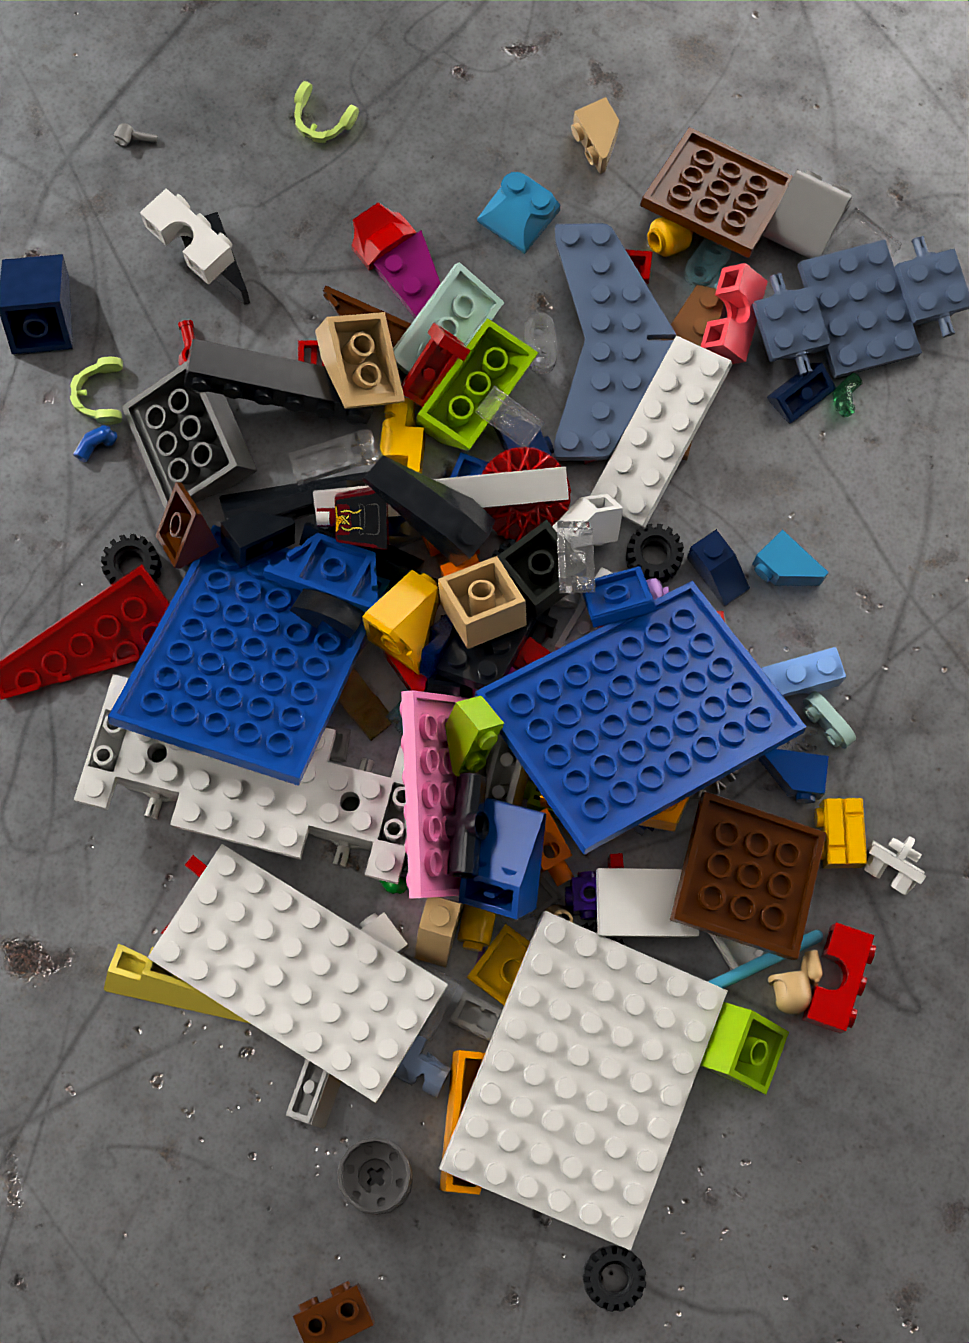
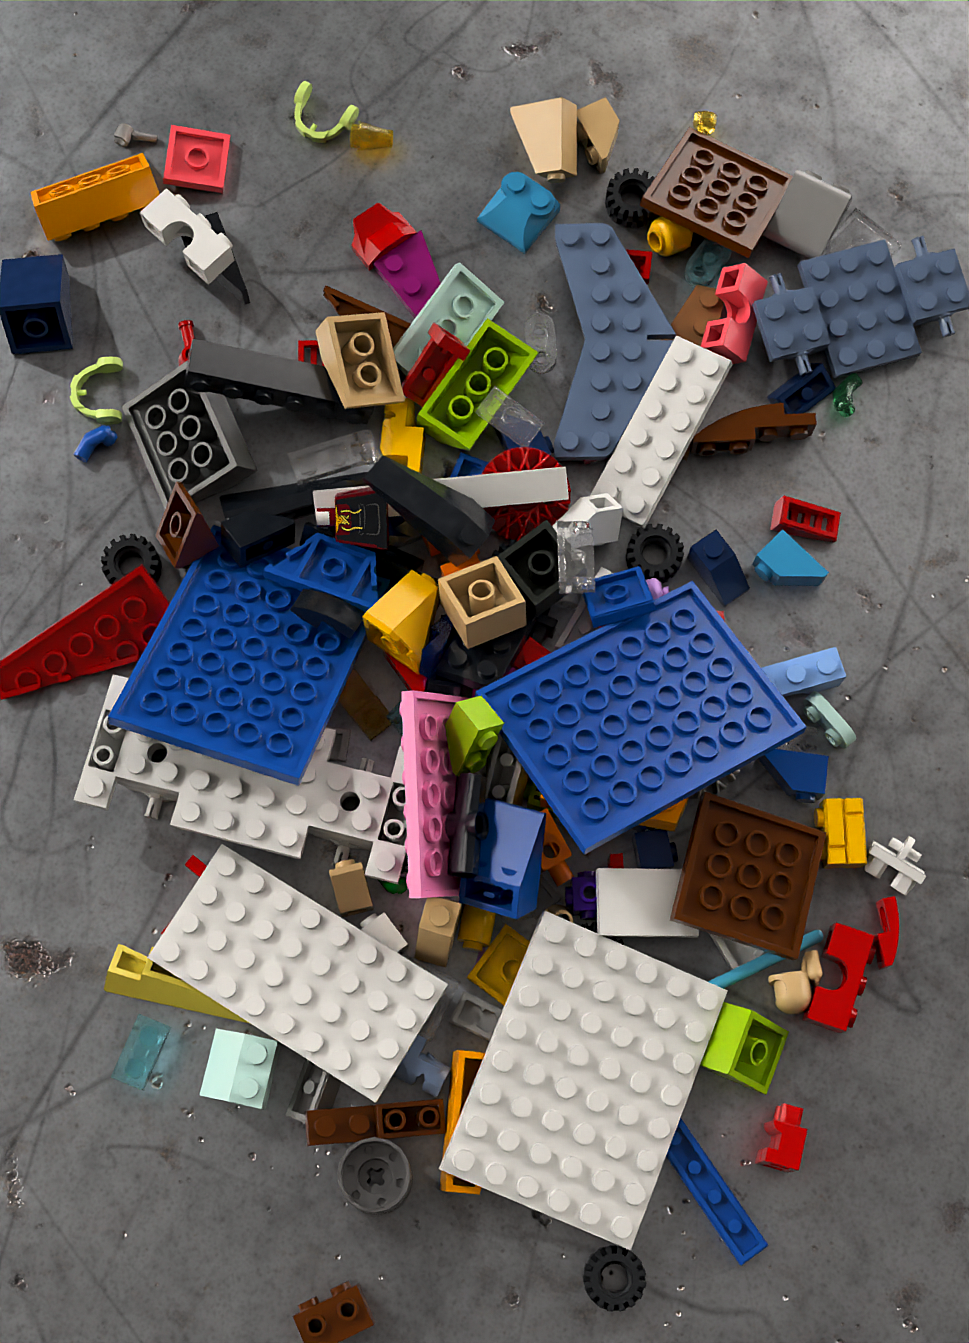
none -> light orange slope [30,153,160,241]
none -> clear light blue plate [111,1014,171,1091]
none -> coral plate [163,125,231,194]
none -> light aqua slope [200,1029,282,1110]
none -> reddish brown slope [305,1099,446,1146]
none -> tan slope [329,859,374,918]
none -> clear yellow cone [350,121,393,152]
none -> tan slope [510,97,577,183]
none -> black tyre [605,168,655,228]
none -> dark blue brick [632,829,678,869]
none -> blue tile [666,1117,769,1266]
none -> reddish brown slope [690,403,817,456]
none -> clear yellow hinge [693,111,717,135]
none -> red hips [755,1103,808,1173]
none -> red slope [770,495,841,543]
none -> red slope [872,896,899,970]

